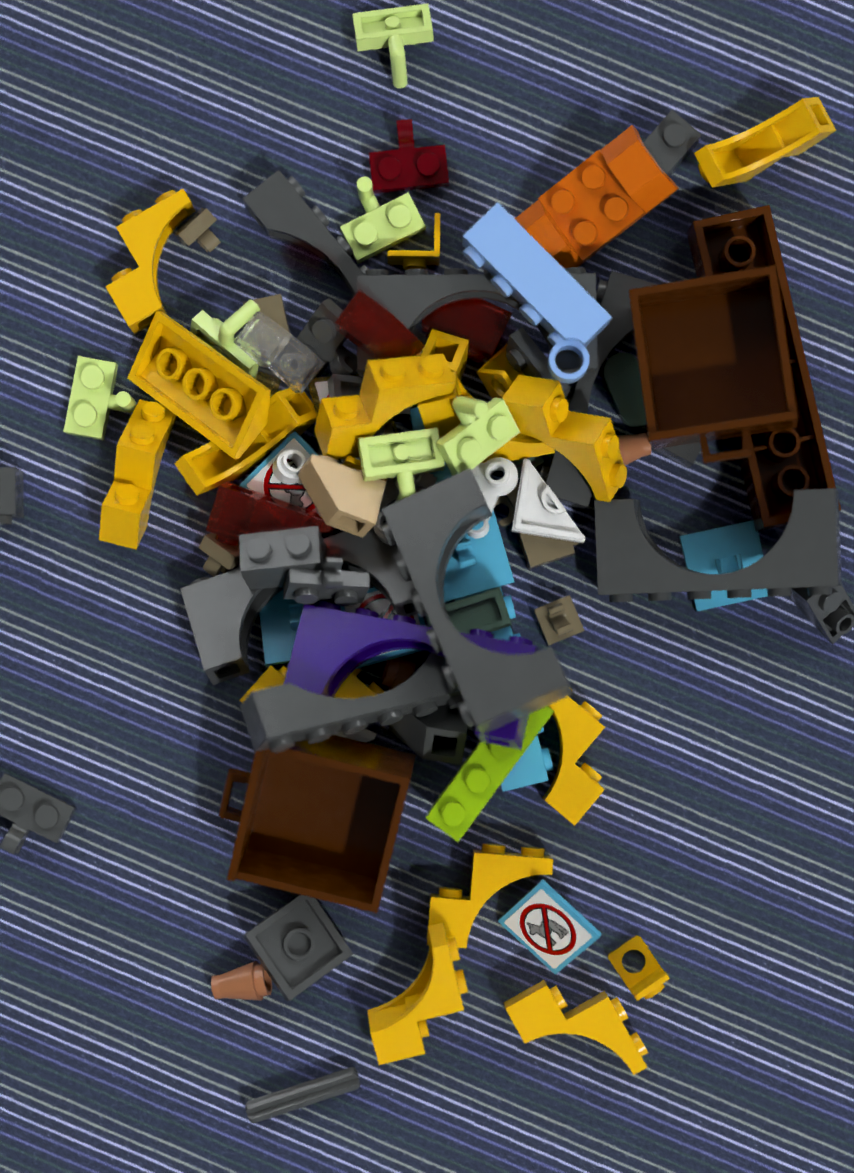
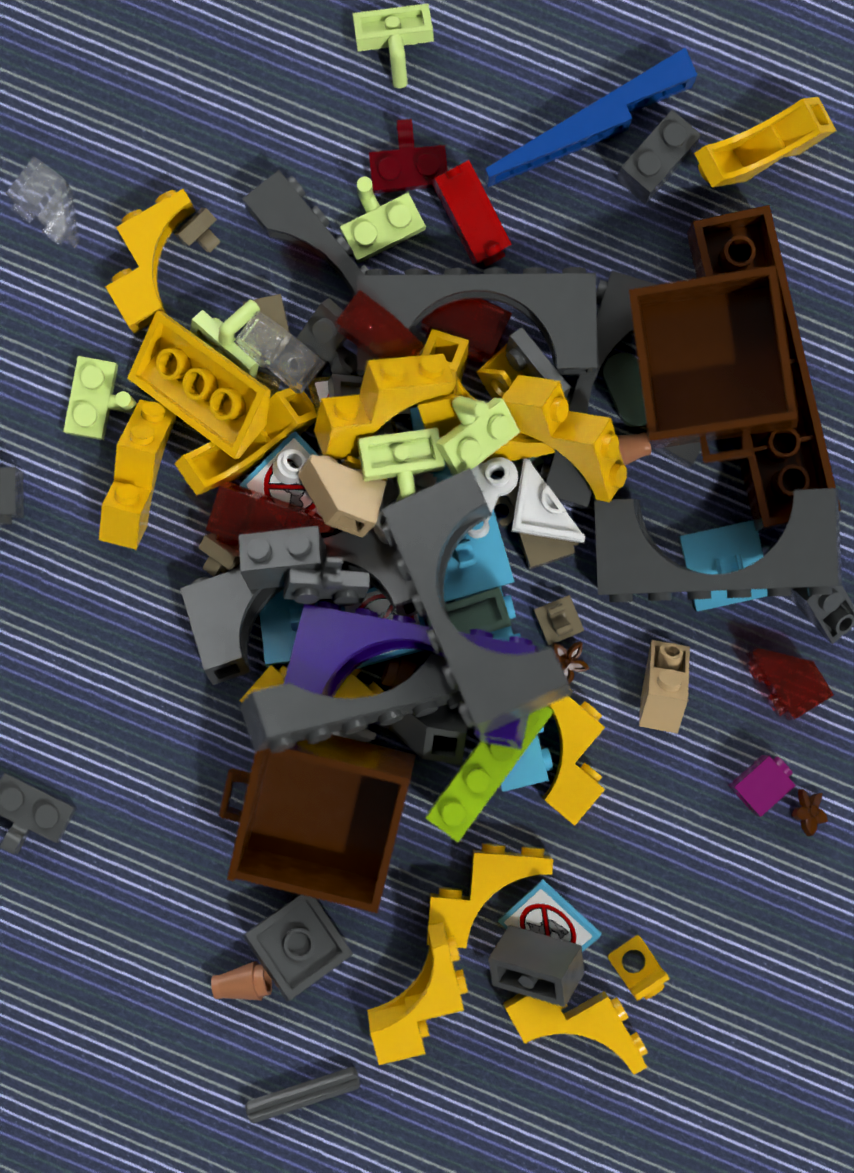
yellow bracket [387,213,440,270] -> none
light blue hinge [462,202,612,384] -> none
orange piece [515,125,679,269] -> none
none -> clear slope [6,157,79,248]
none -> red brick [430,160,512,267]
none -> blue slope [484,47,698,187]
none -> dark grey brick [488,925,585,1007]
none -> reddish brown plant [552,641,590,684]
none -> tan slope [639,640,690,734]
none -> magenta brick [728,755,796,817]
none -> clear red slope [746,648,834,720]
none -> reddish brown plant [792,789,828,836]

